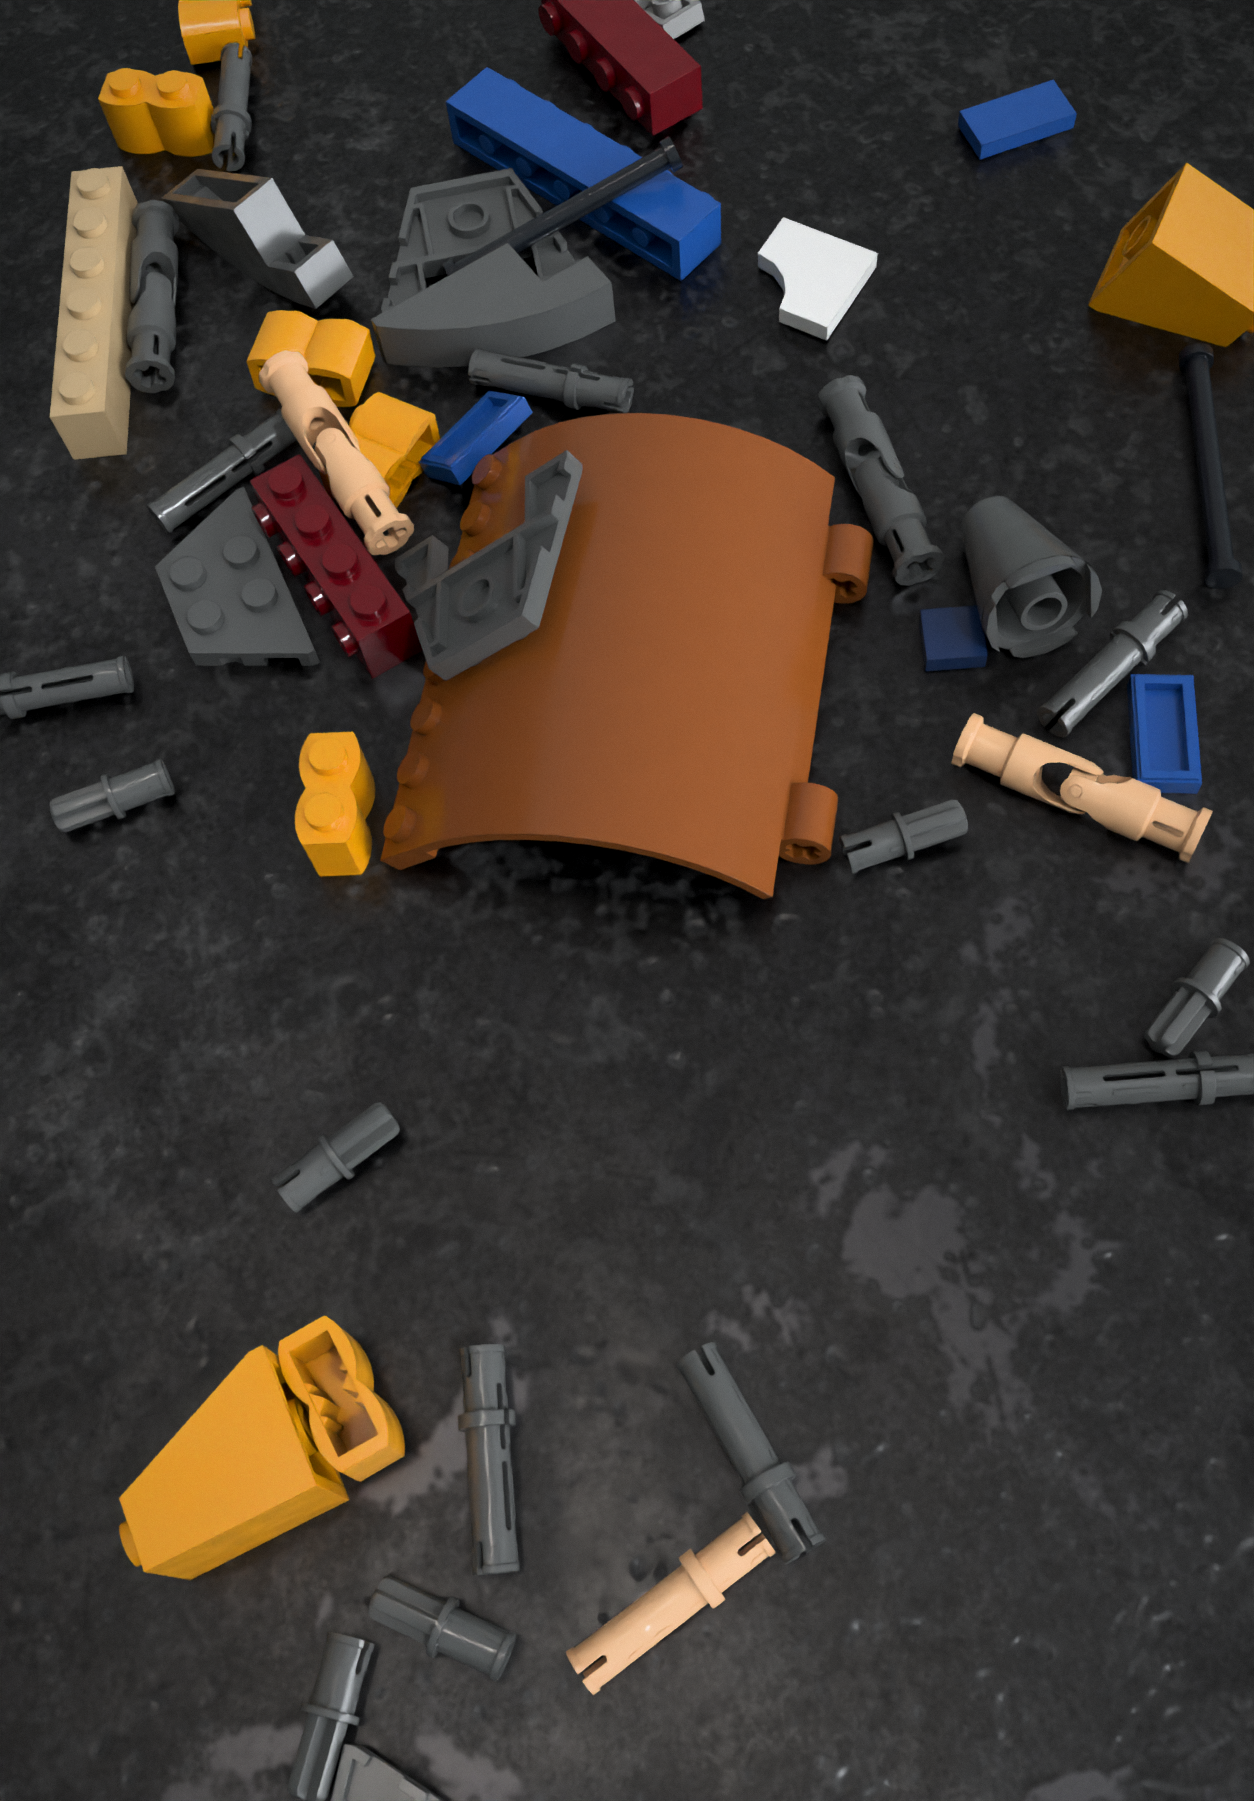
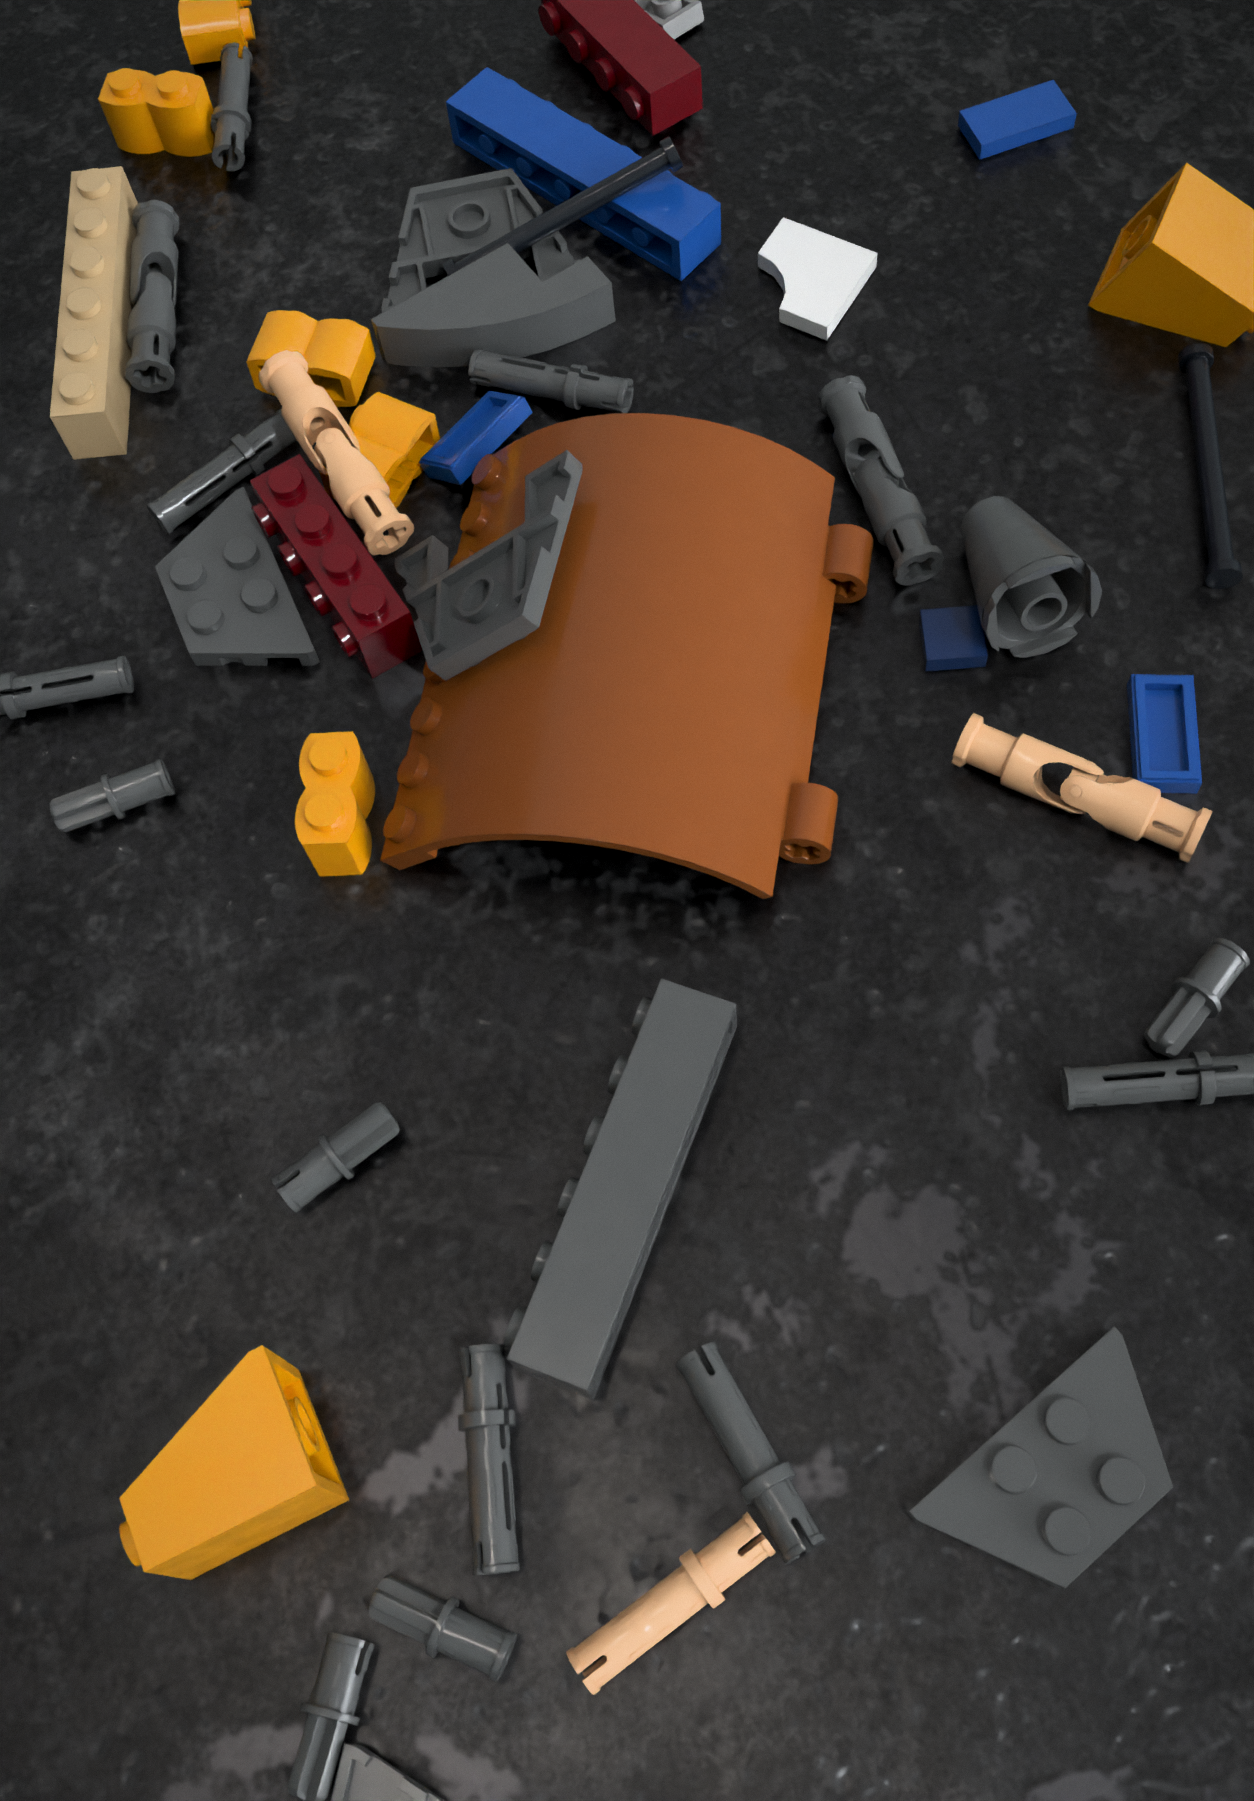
dark grey slope [160,169,354,309] -> none
light orange brick [278,1315,405,1482] -> none
dark grey axle [839,799,968,874] -> none
dark grey pin [1037,590,1188,738] -> none
none -> dark grey brick [503,978,737,1401]
none -> dark grey wing [907,1326,1173,1590]

